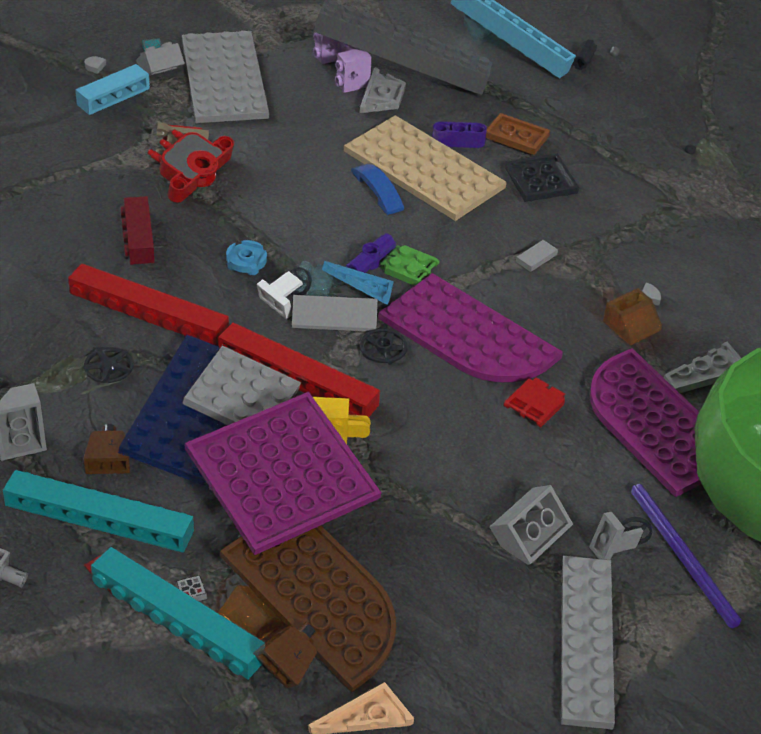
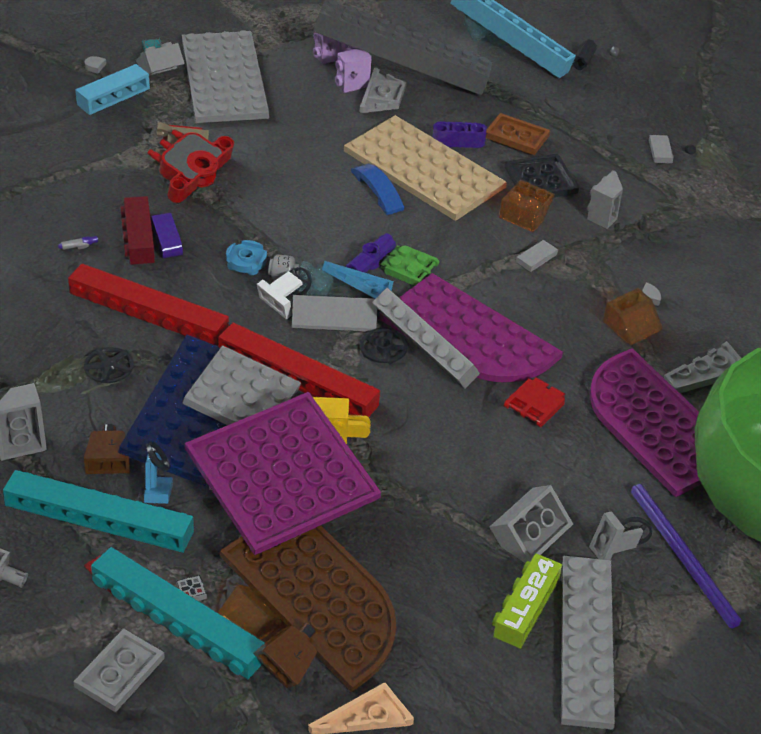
none -> light grey piece [58,236,98,250]
none -> light grey plate [74,628,165,712]
none -> dark azure piece [144,441,173,503]
none -> dark purple beam [150,213,183,259]
none -> light grey head [268,254,299,281]
none -> light grey brick [372,288,480,389]
none -> lime brick [492,553,562,649]
none -> clear orange slope [499,180,555,232]
none -> light grey slope [587,171,623,229]
none -> light grey tile [649,135,673,163]

